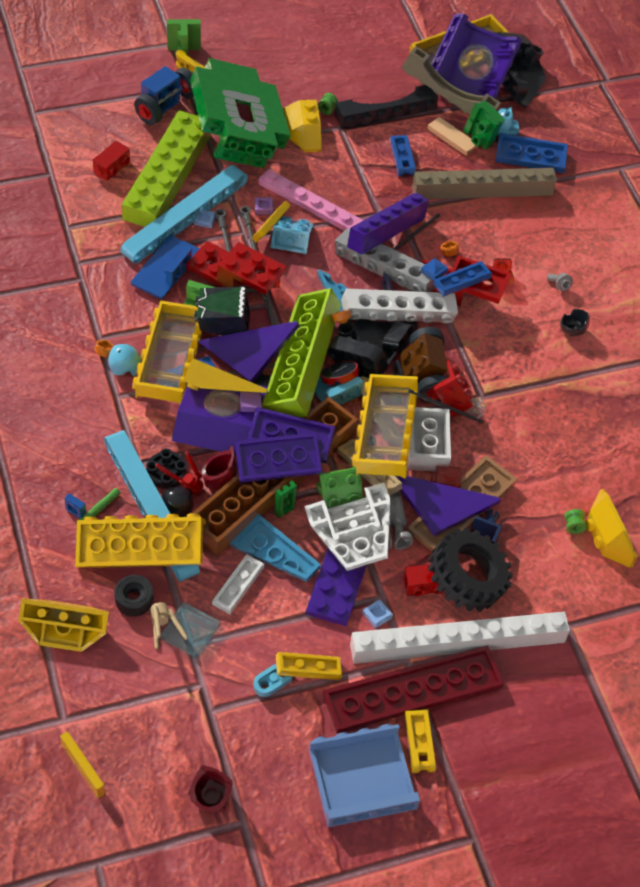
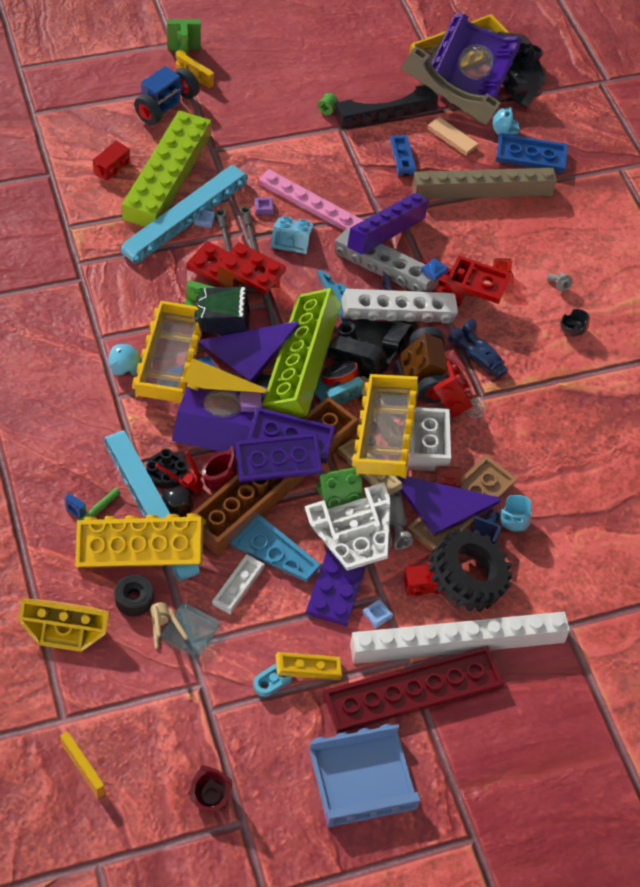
orange tile [94,340,114,357] -> none
blue bracket [131,235,200,299] -> none
green panel [190,58,290,168] -> none
yellow tile [251,201,290,243] -> none
green tile [274,481,297,518] -> none
yellow wedge [283,100,322,152] -> none
orange tile [332,310,352,324] -> none
black piece [393,213,440,250] -> none
yellow plate [405,710,436,773] -> none
black piece [408,389,484,424] -> none
blue tile [433,261,492,297] -> none
orange tile [441,241,460,256] -> none
green hips [463,101,504,150] -> none
bright green wheel [564,509,587,534] -> none
yellow wedge [586,489,638,568] -> none
none -> dark blue piece [448,319,509,378]
none -> medium azure helmet [501,495,532,532]

